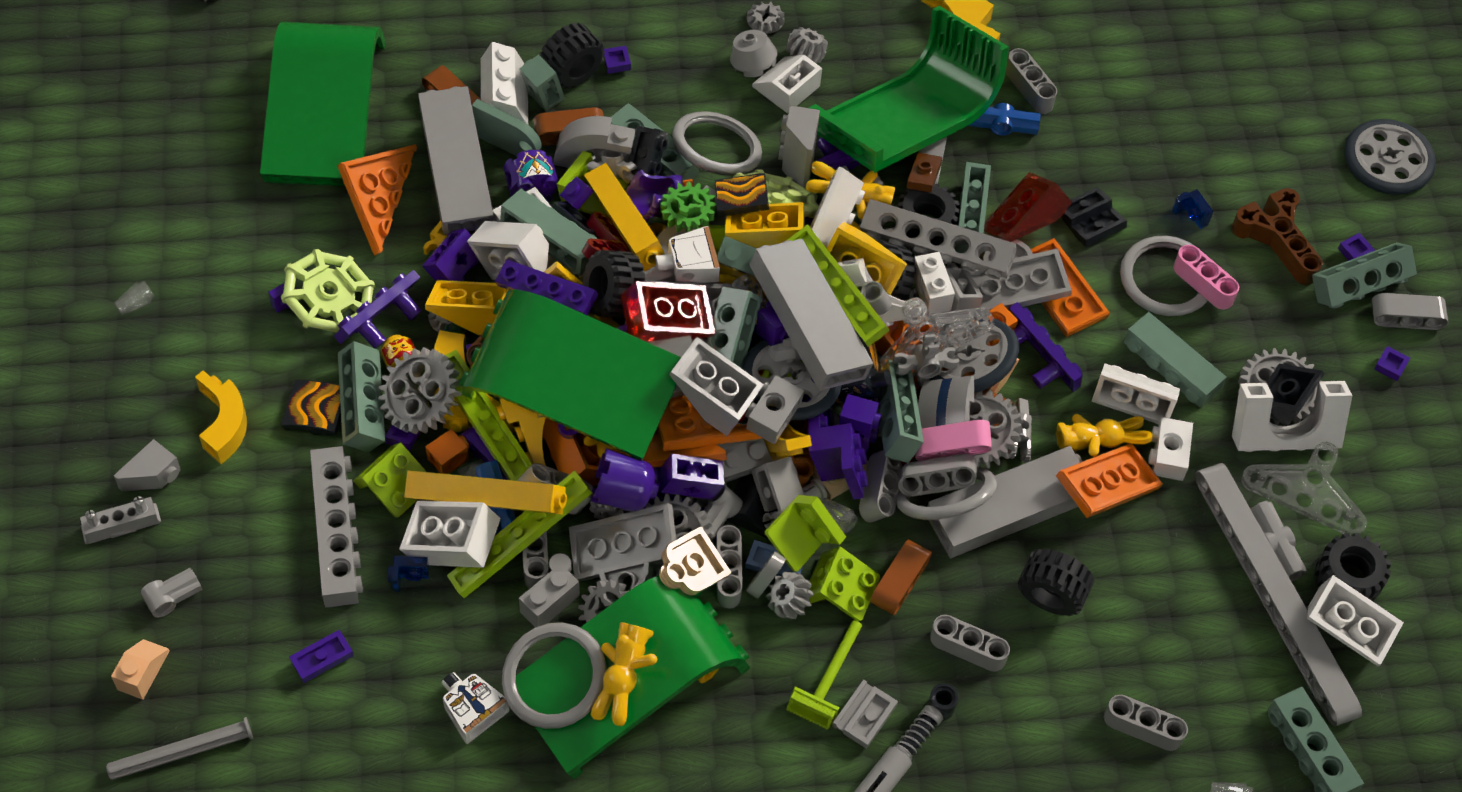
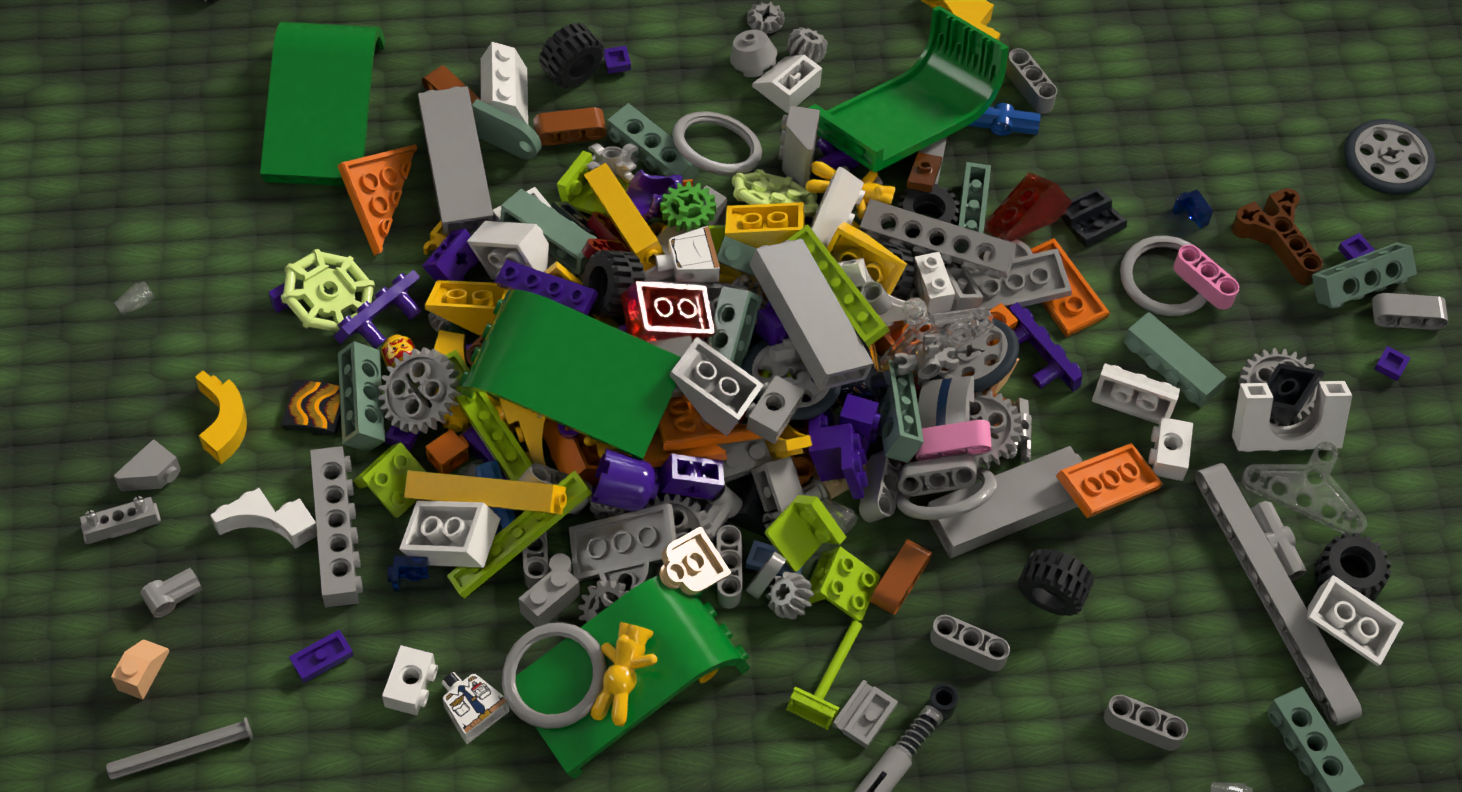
dark purple brick [504,150,558,202] -> none
sand green brick [519,54,565,112] -> none
light grey arch [553,116,635,168] -> none
dark purple plate [560,176,594,210] -> none
black bracket [628,126,668,176] -> none
slope [715,173,769,217] -> none
yellow animal [1056,414,1153,457] -> none
none -> white arch [211,488,317,549]
none -> white brick [382,645,438,715]

